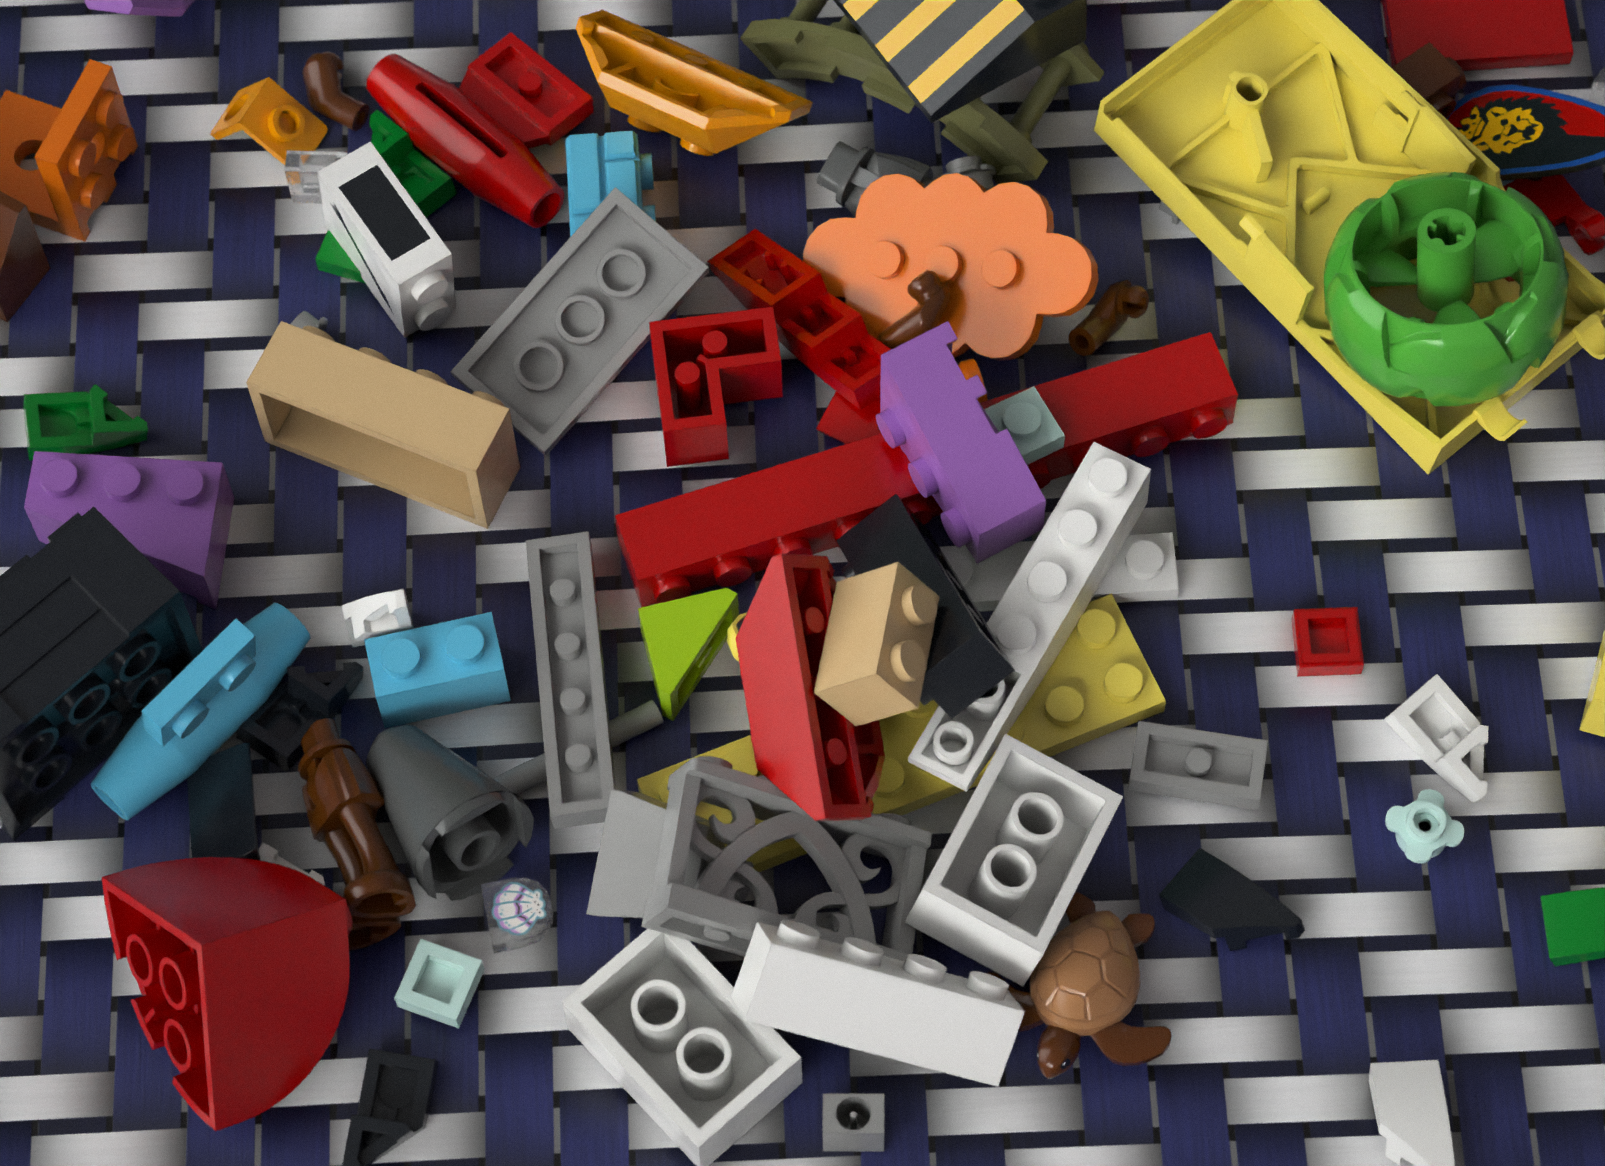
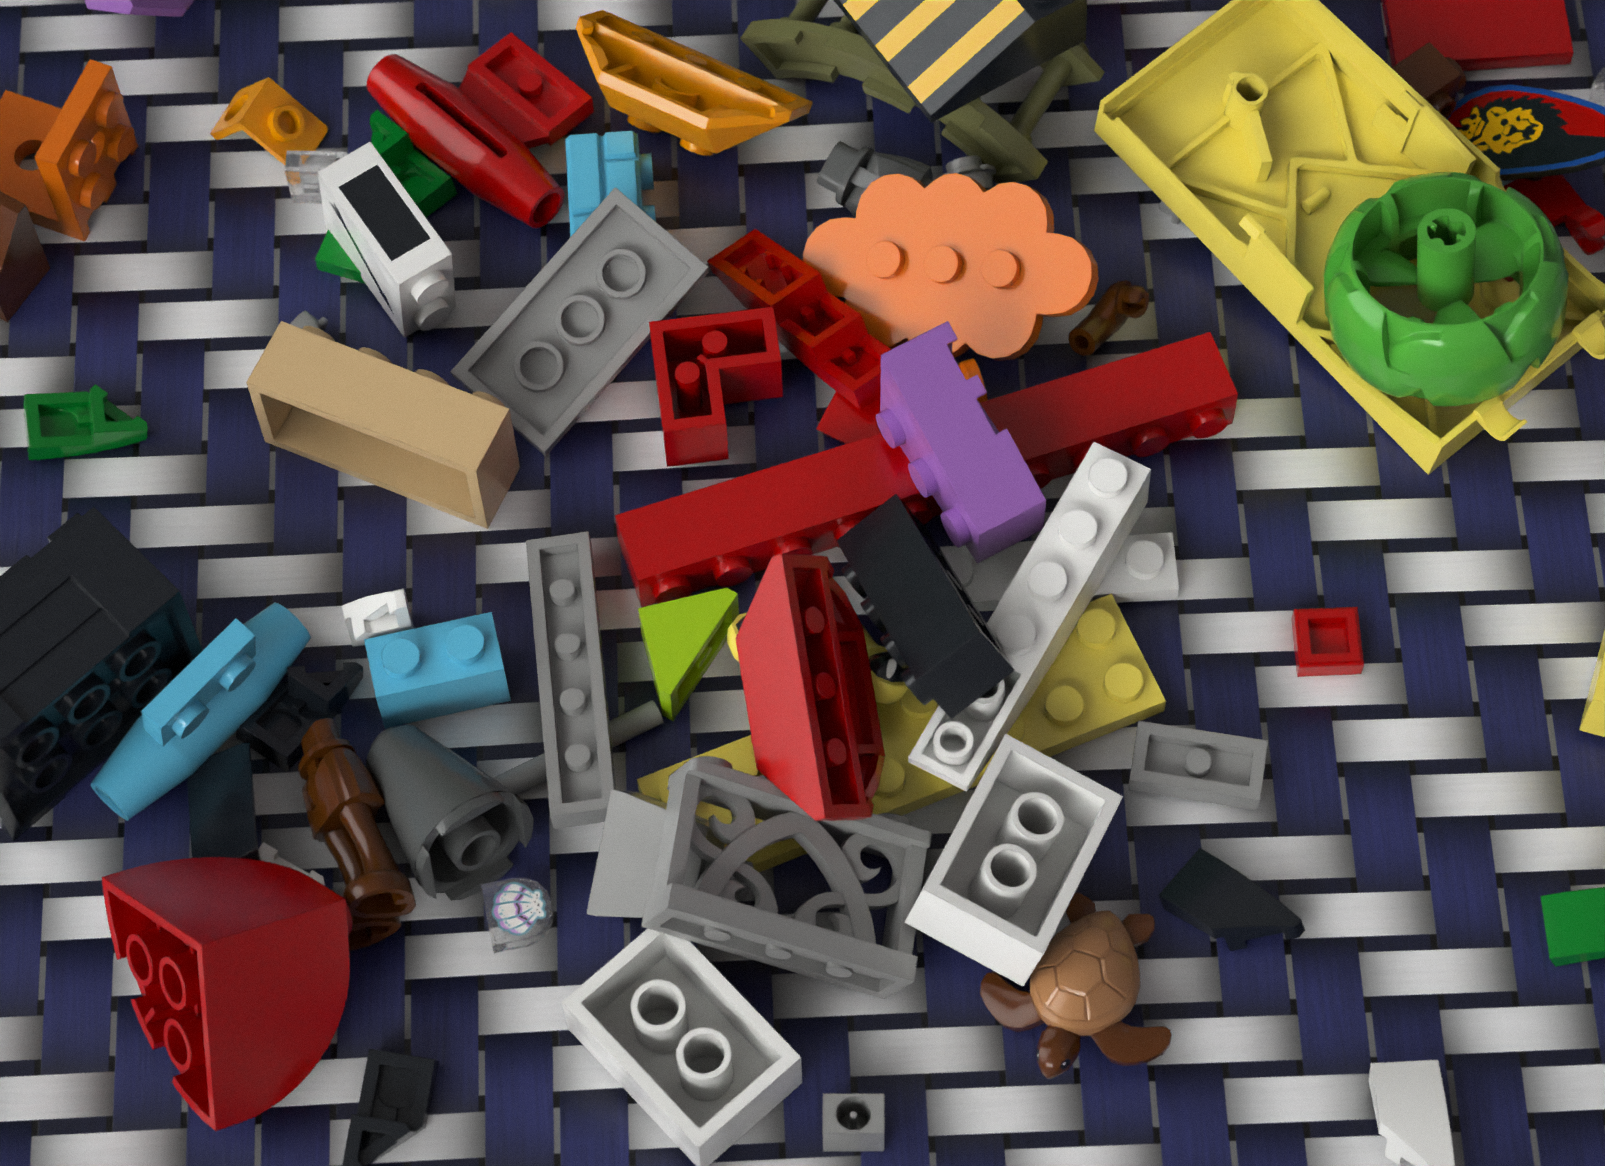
medium lavender wedge [24,451,234,609] -> none
reddish brown arm [302,51,369,131] -> none
light aqua plate [394,939,485,1029] -> none
white brick [731,920,1025,1087] -> none
tan brick [814,562,940,726] -> none
reddish brown arm [878,270,951,349] -> none
light aqua plate [984,386,1065,465] -> none
white slope [1384,674,1488,803] -> none
light aqua plate [1385,789,1464,864] -> none

